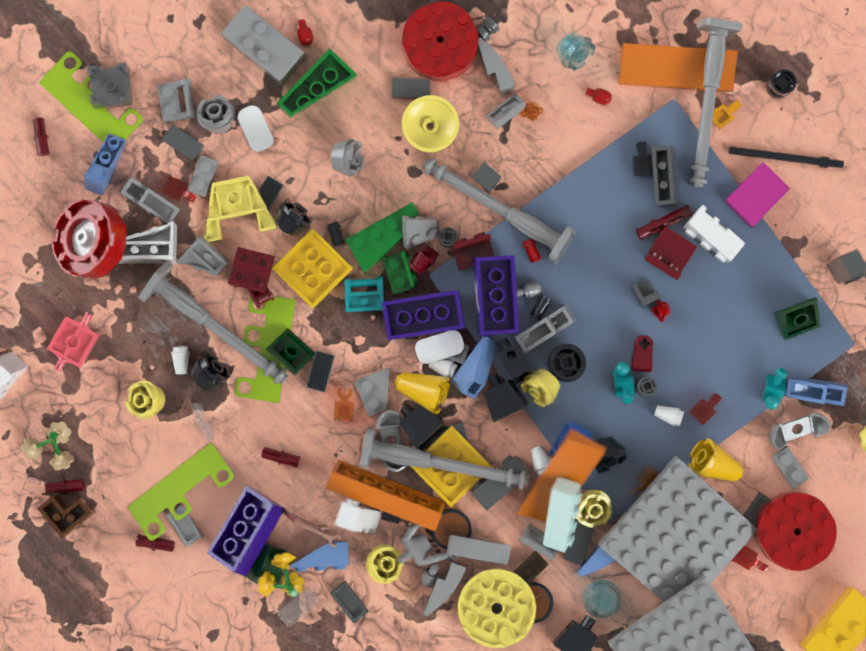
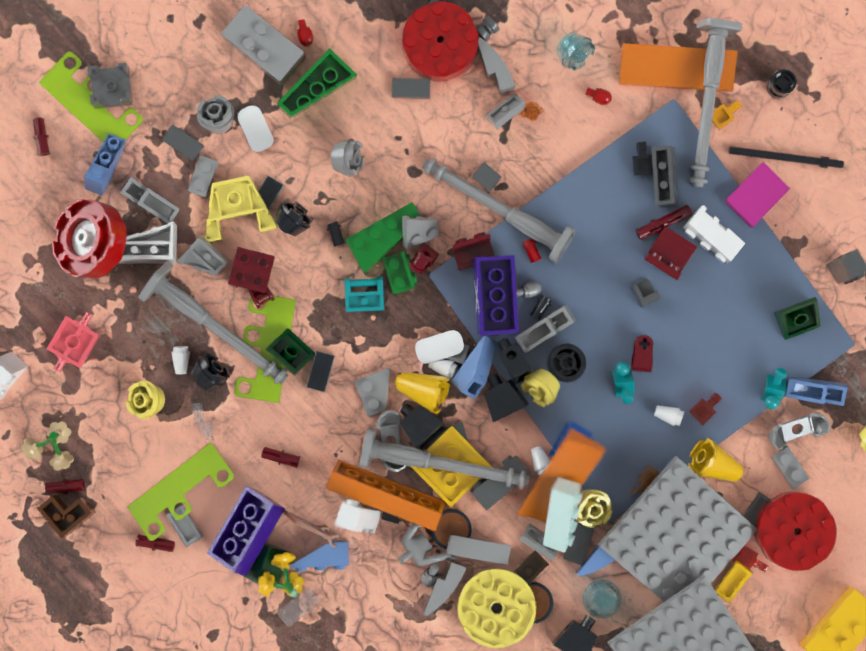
light grey plate [157,78,197,123] -> none
clear red plate [161,175,197,203] -> none
yellow plate [272,228,353,309] -> none
dark grey tile [330,581,369,624] -> none
clear orange plate [334,388,354,421] -> none
light yellow cone [366,544,404,584] -> none
dark purple brick [382,290,466,340] -> none
light yellow dish [402,95,459,153] -> none
dark grey wheel [439,227,458,248] -> none
black cone [594,437,627,473] -> none
dark grey wheel [635,377,657,396] -> none
red plate [651,299,670,322] -> none
none -> yellow plate [714,560,753,603]

